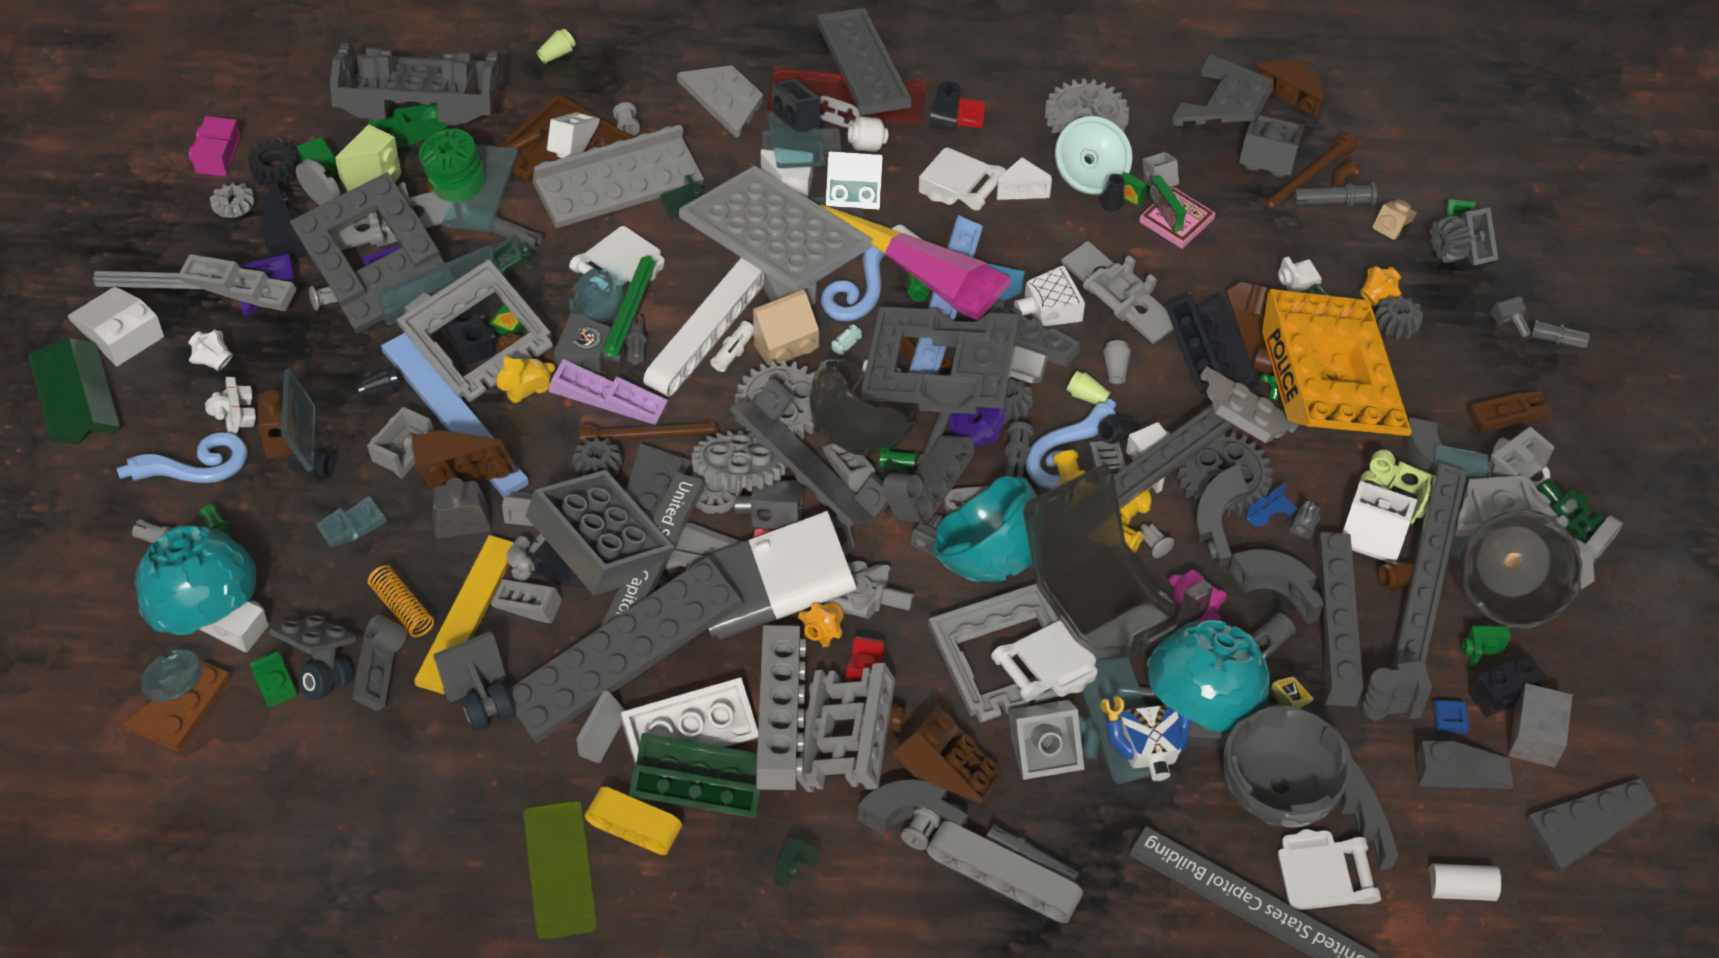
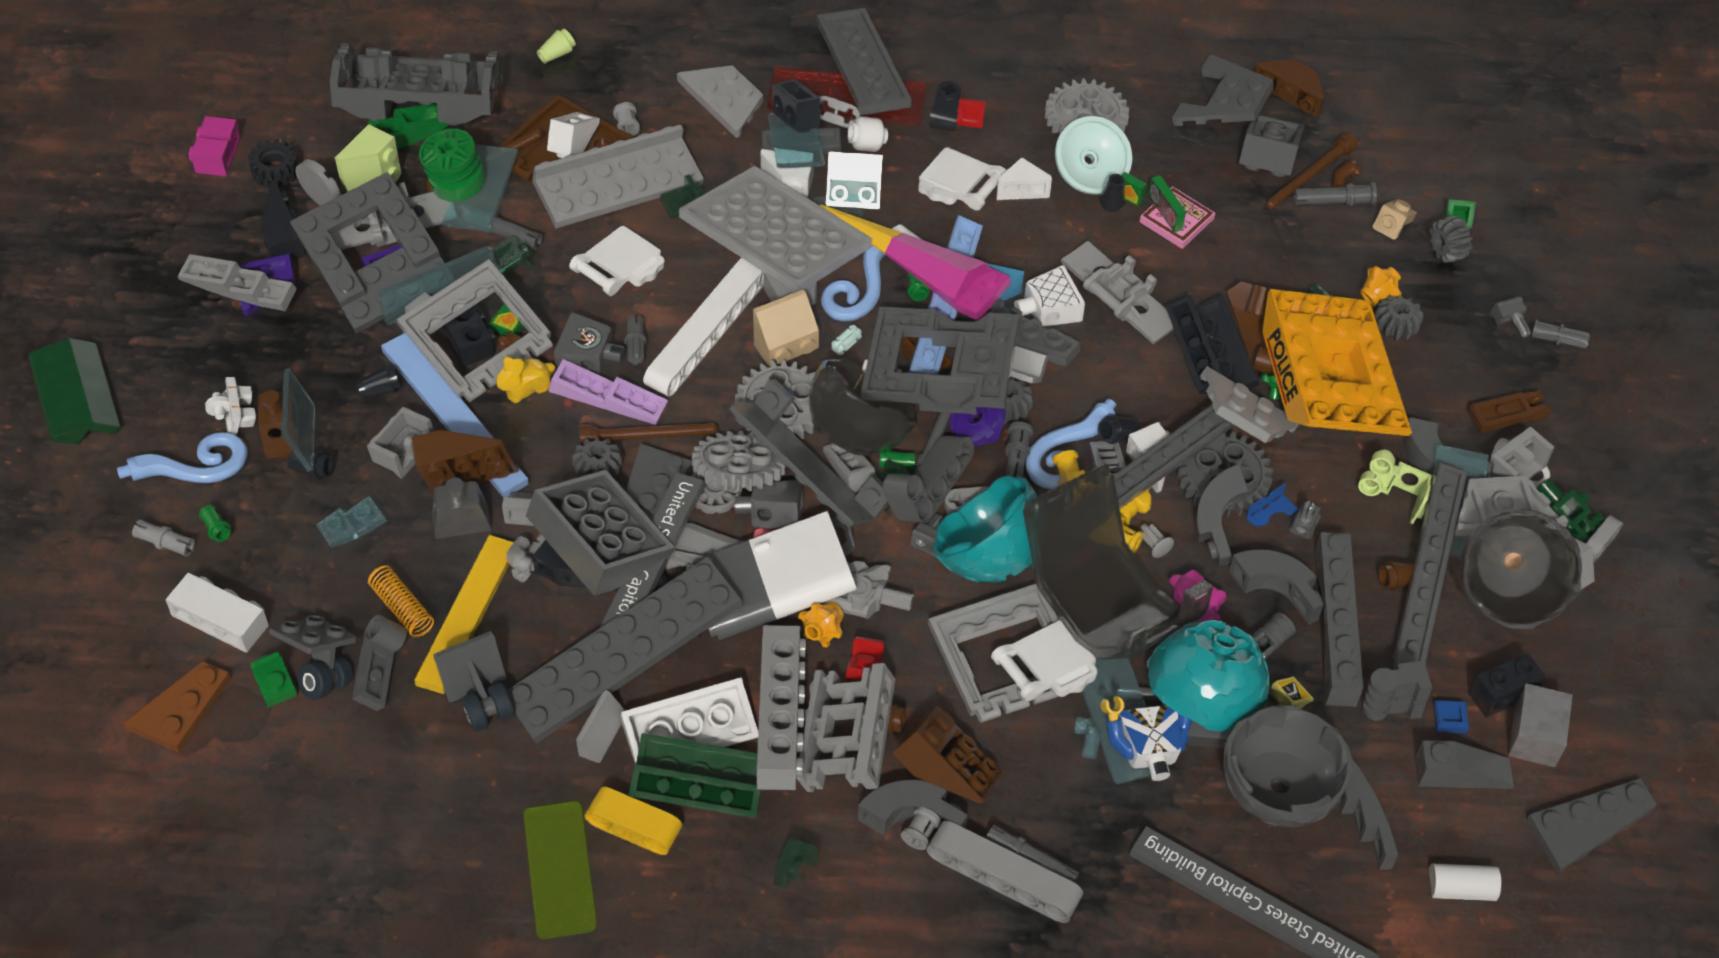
white slope [68,287,164,367] -> none
axle [93,270,202,289] -> none
teal piece [135,525,257,635] -> none
clear light blue tile [140,650,203,702] -> none
white rock [188,330,233,371] -> none
light grey gear [210,181,255,218] -> none
green brick [297,137,338,178] -> none
light grey piece [309,286,337,311] -> none
light grey slope [491,579,562,623] -> none
clear light blue cylinder [569,268,625,324] -> none
green axle [603,255,656,358] -> none
white pin [710,321,754,372] -> none
light grey slope [1008,700,1084,780] -> none
yellowish green cone [1066,370,1111,404] -> none
light grey cone [1103,340,1131,384] -> none
light grey piece [1142,152,1179,187] -> none
white bracket [1278,257,1322,292] -> none
white piece [1278,829,1381,910] -> none
white slope [1343,481,1417,562] -> none
dark grey slope [1461,207,1499,265] -> none
green bracket [1462,626,1510,667] -> none

